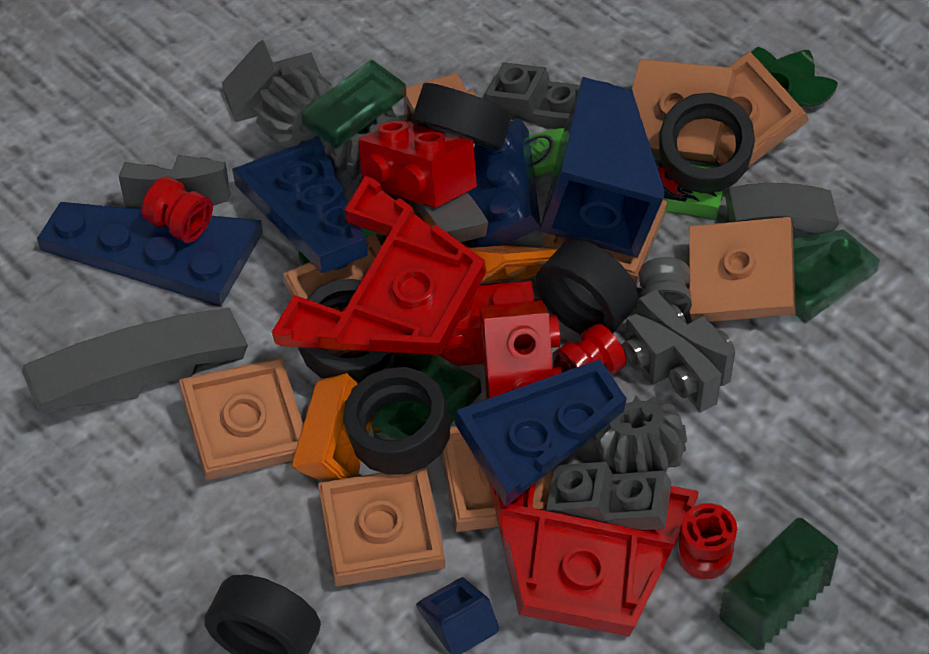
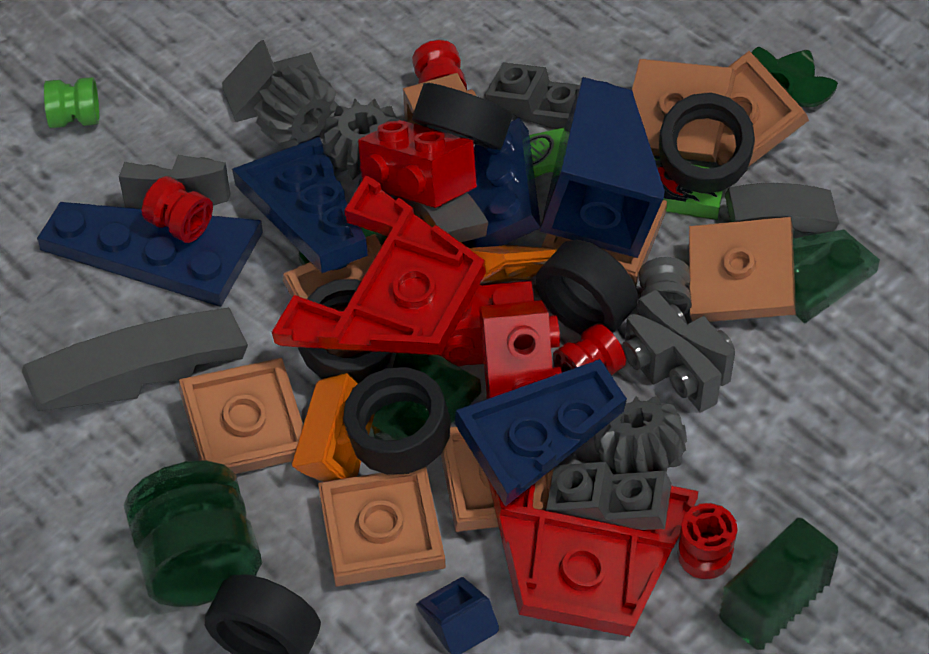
clear green tile [301,59,407,149] -> none
none -> bright green wheel [44,77,99,128]
none -> clear green wheel [123,460,262,607]
none -> red wheel [412,40,467,90]

